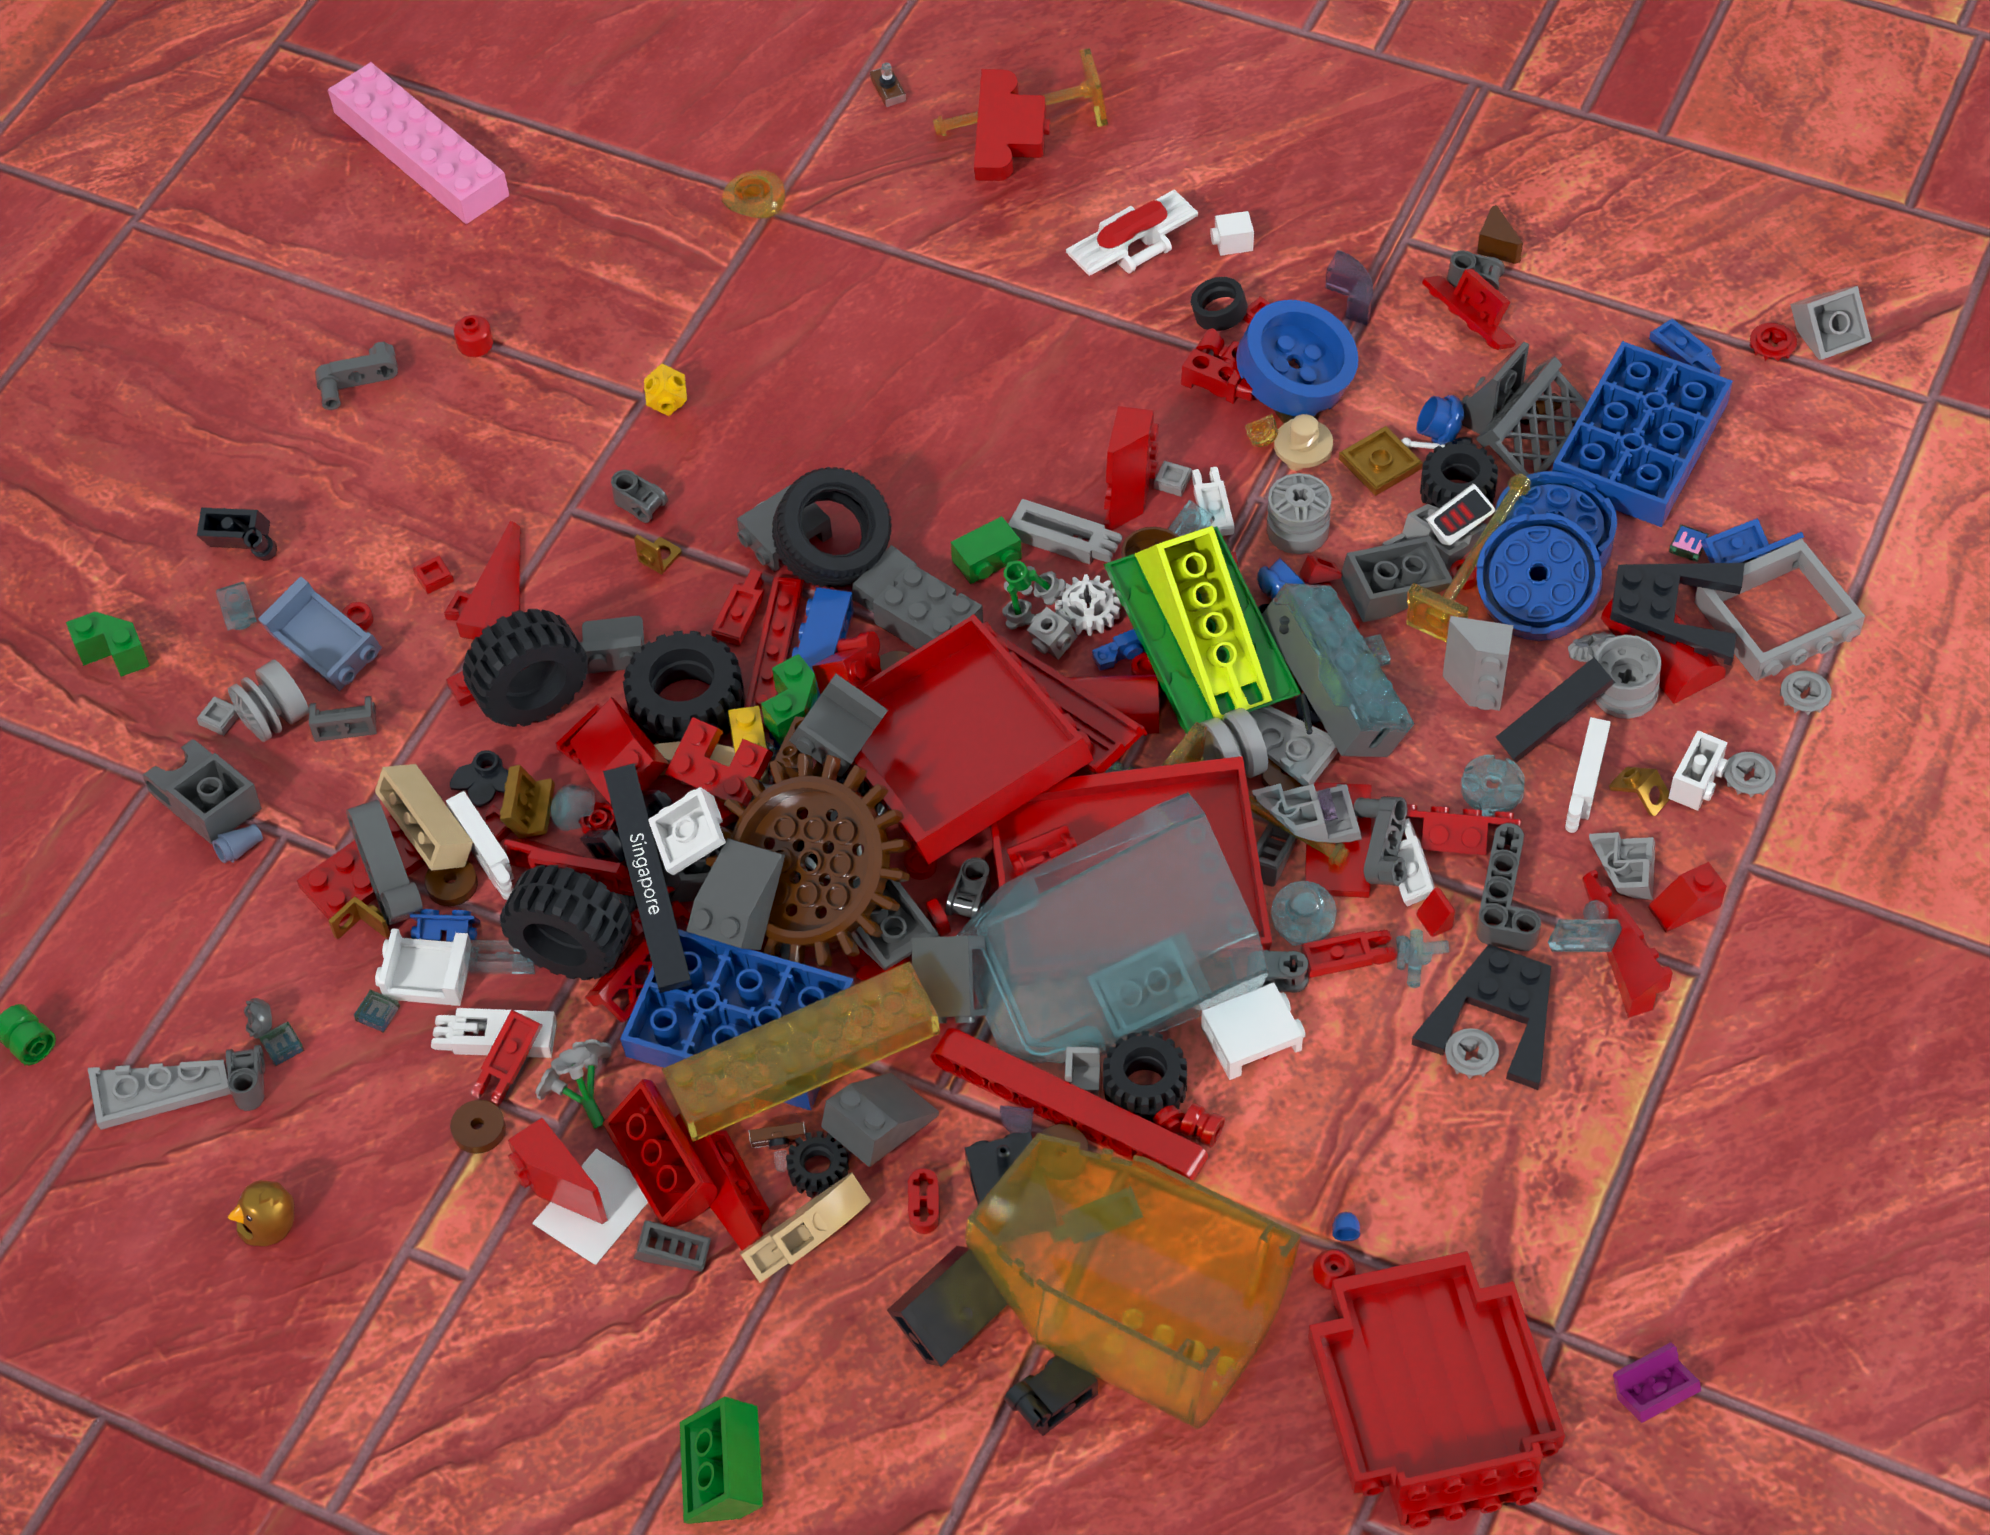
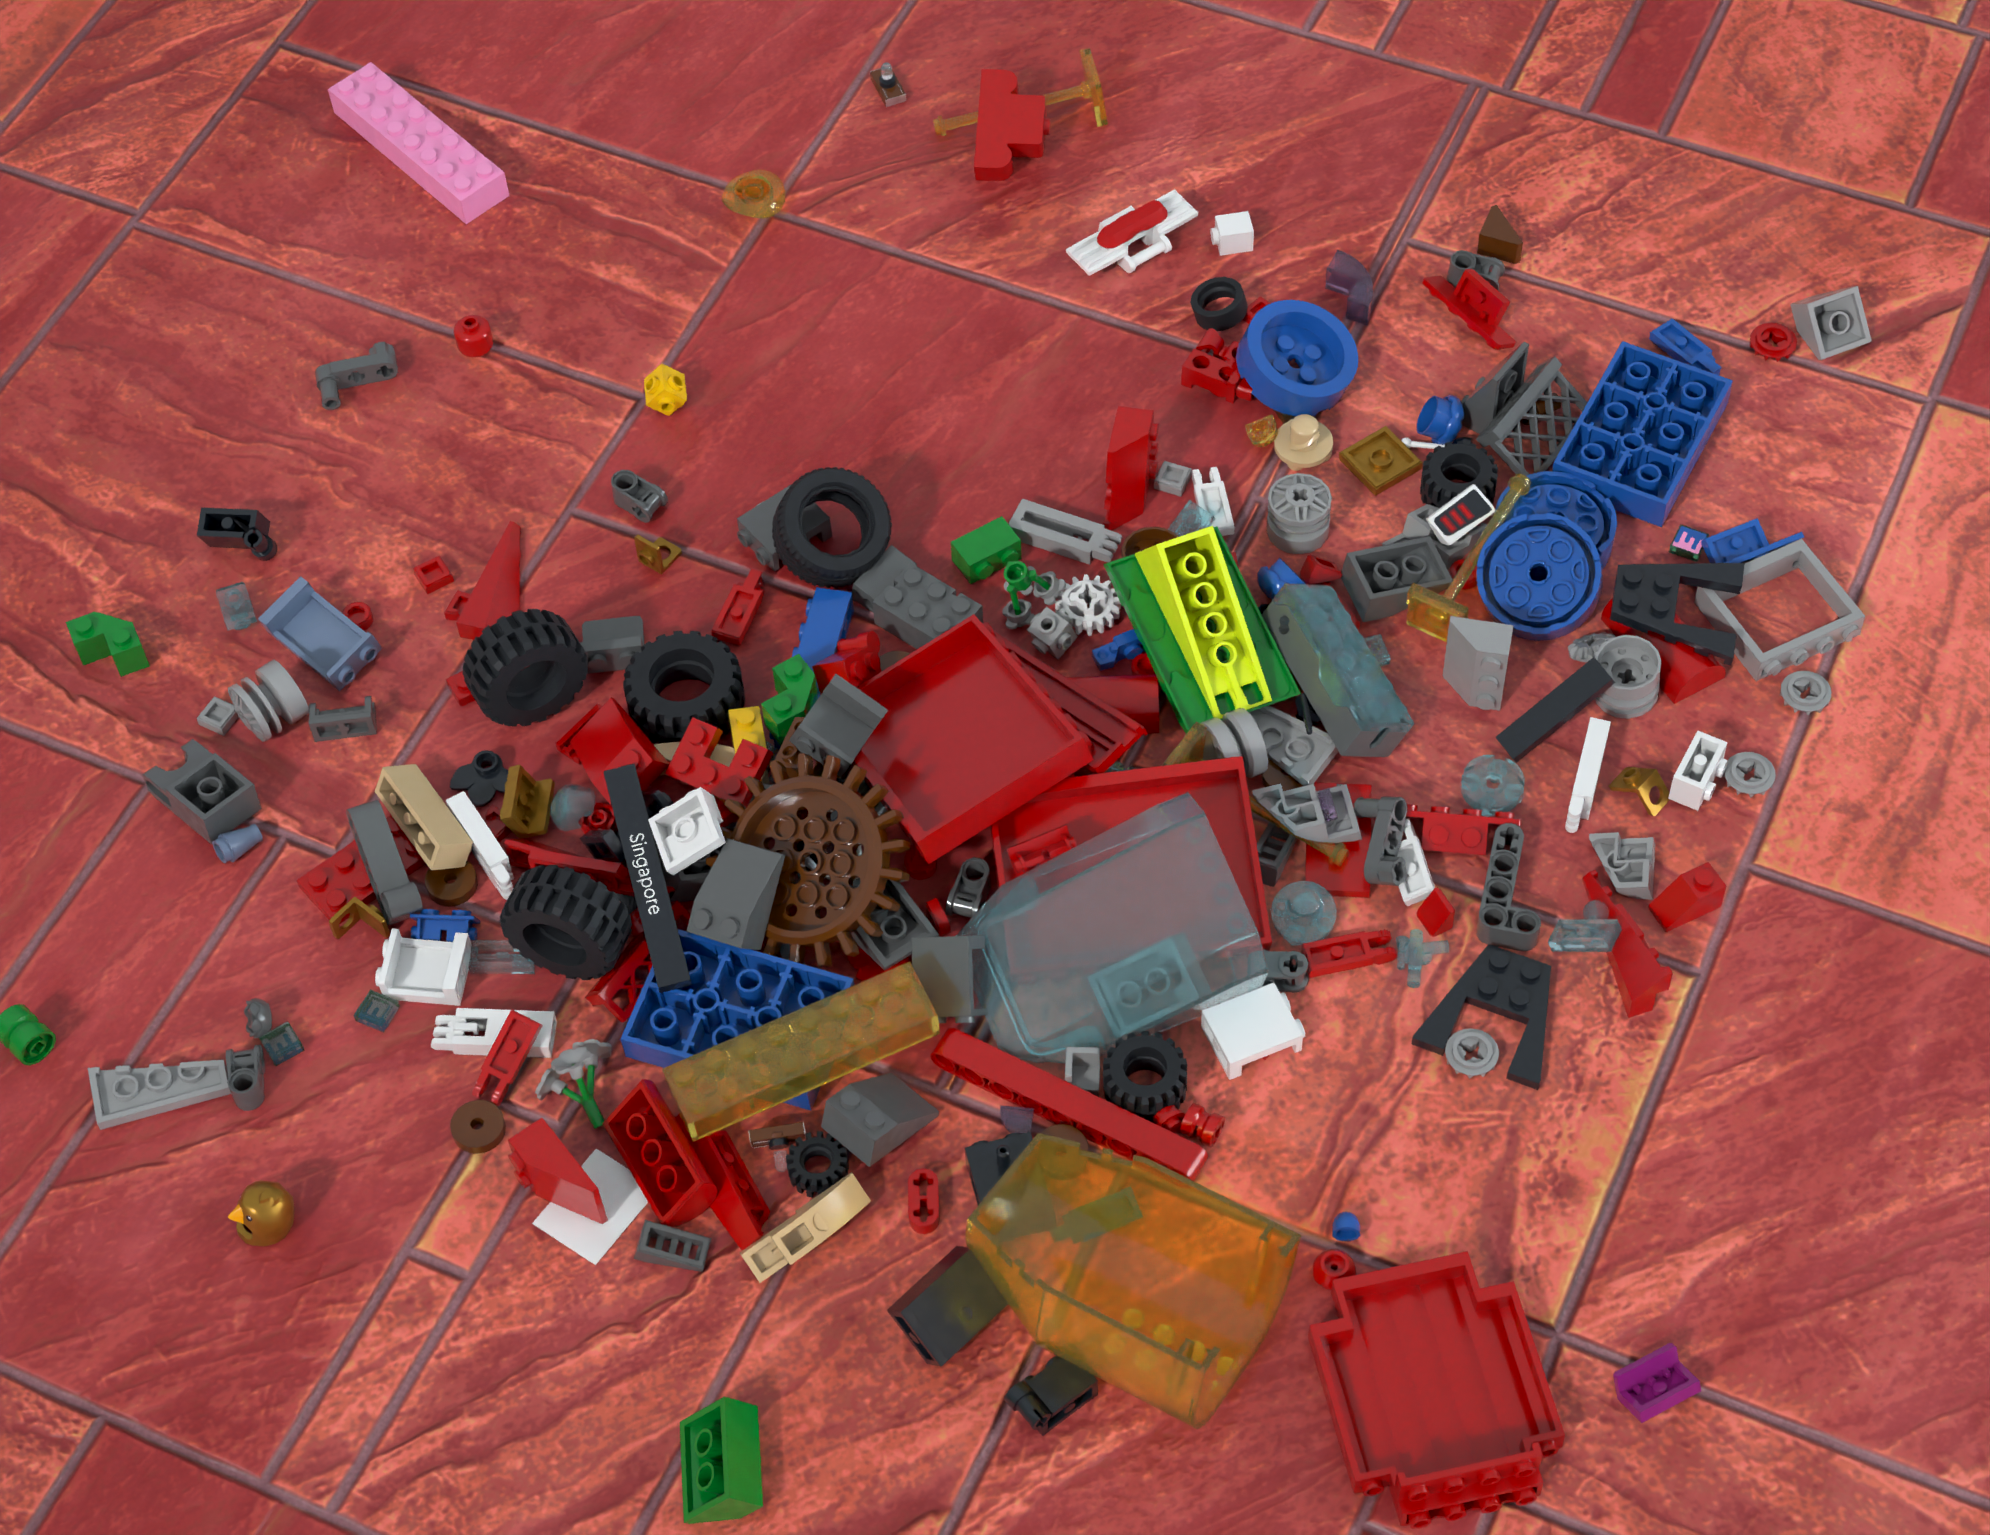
red tile [744,576,804,732] -> none

